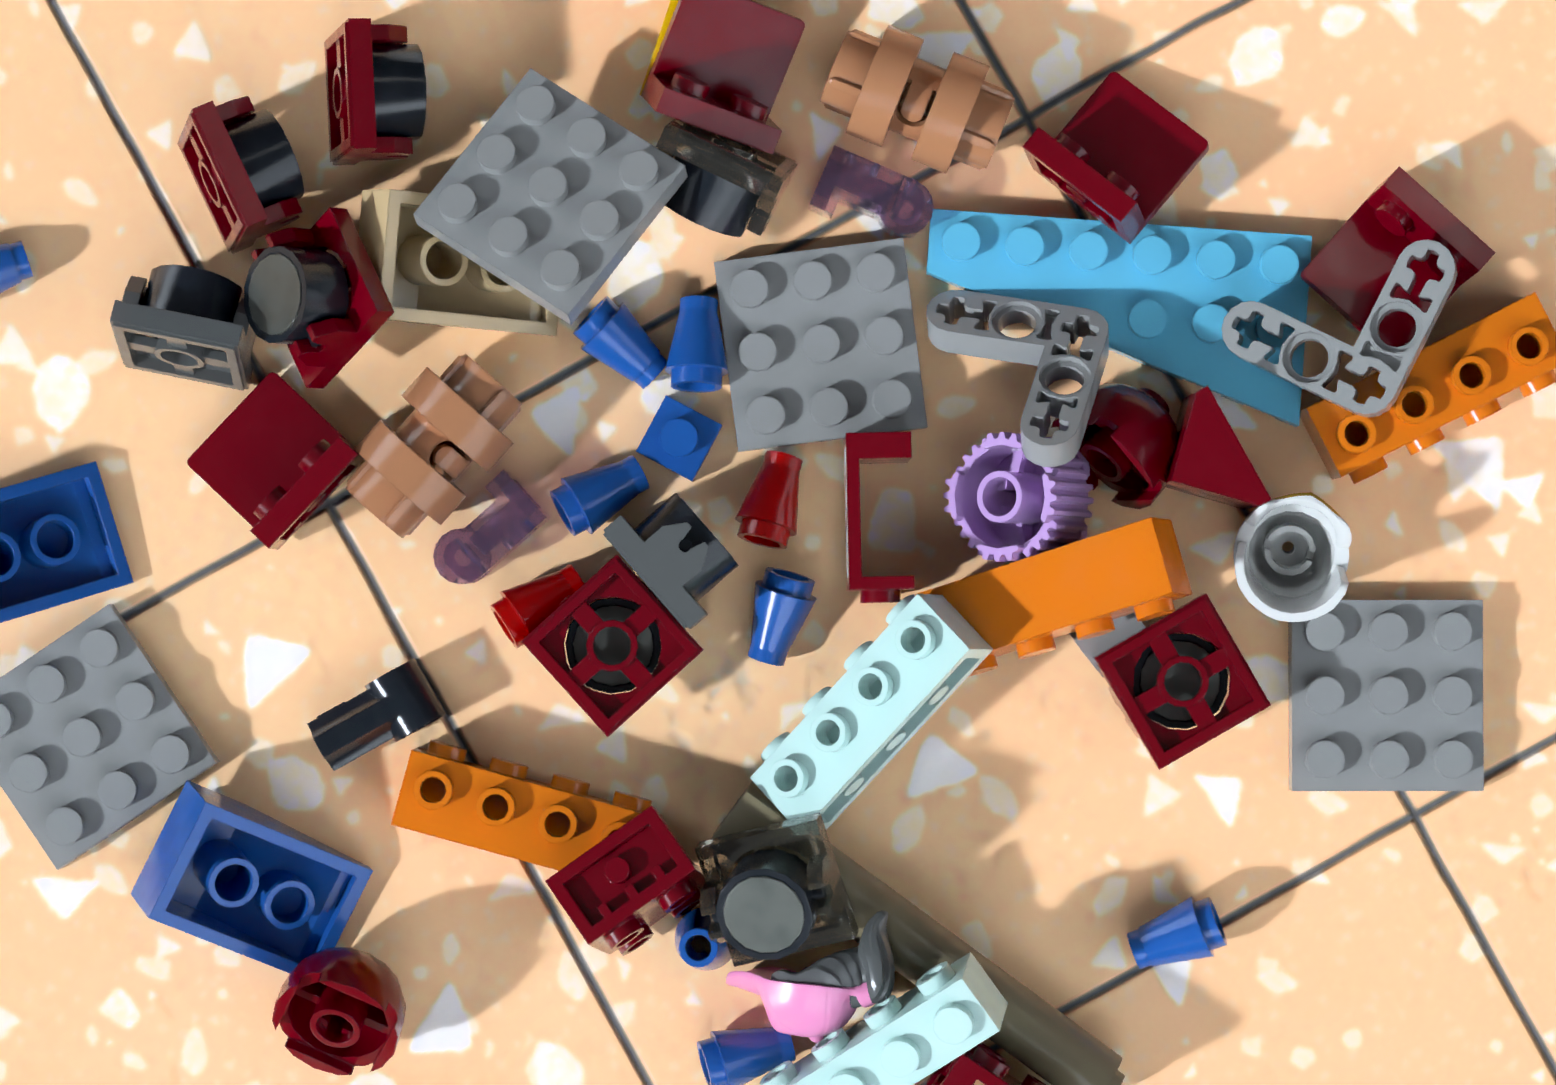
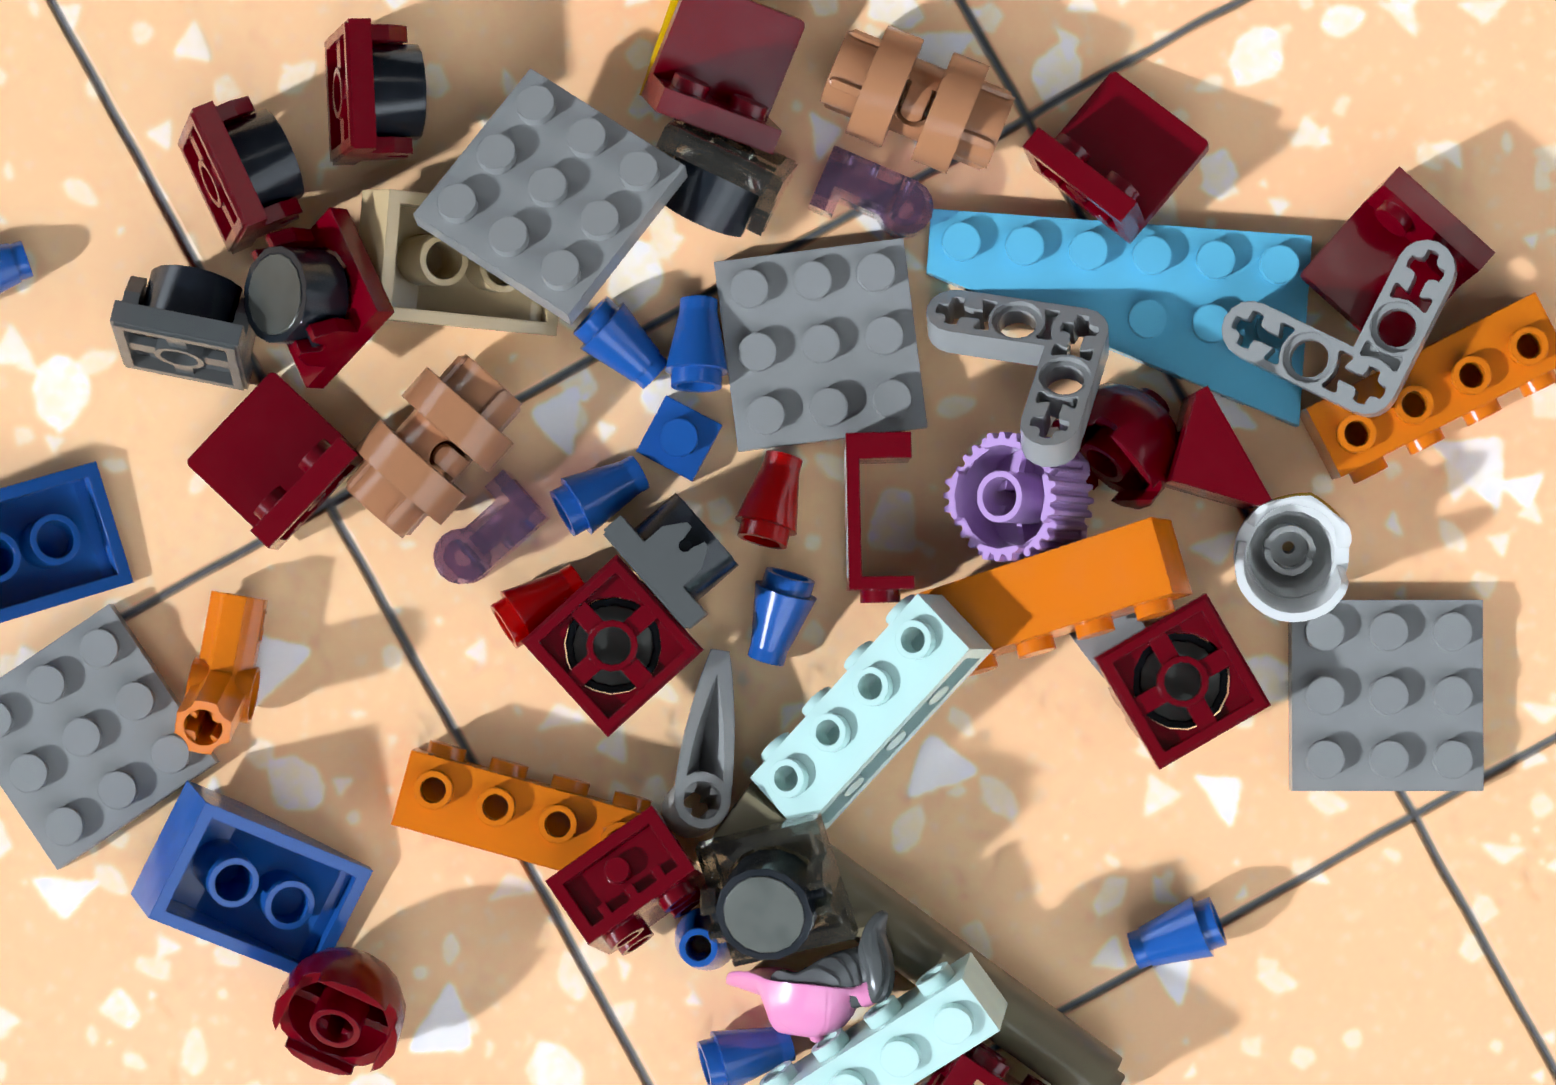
black piece [307,658,446,771] -> none
none -> orange piece [174,591,268,755]
none -> light grey piece [662,649,735,838]

